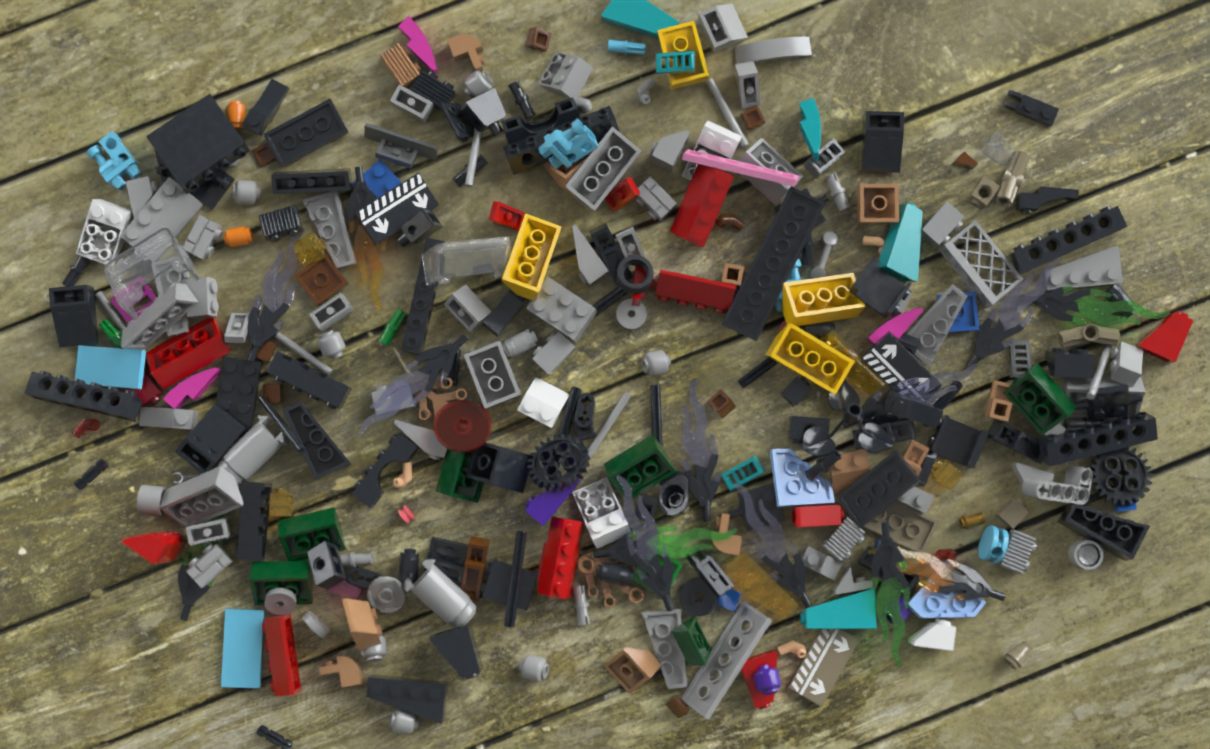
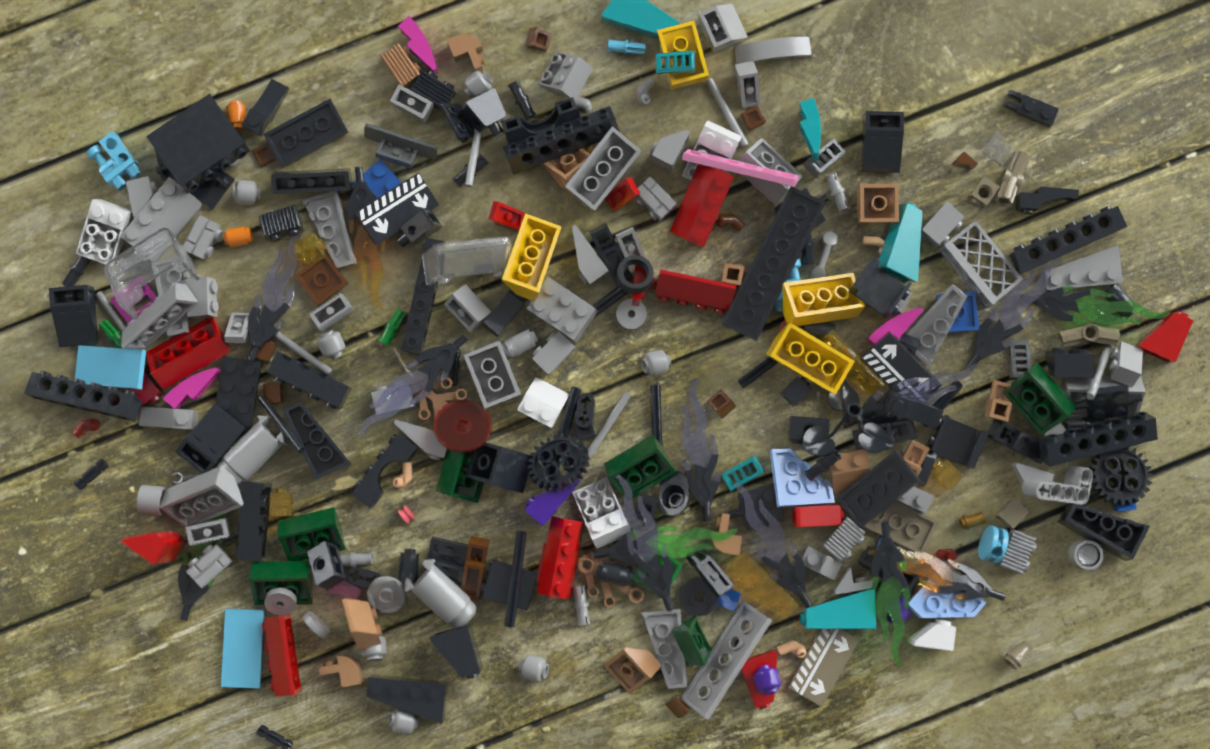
medium azure hips [539,119,599,169] -> none

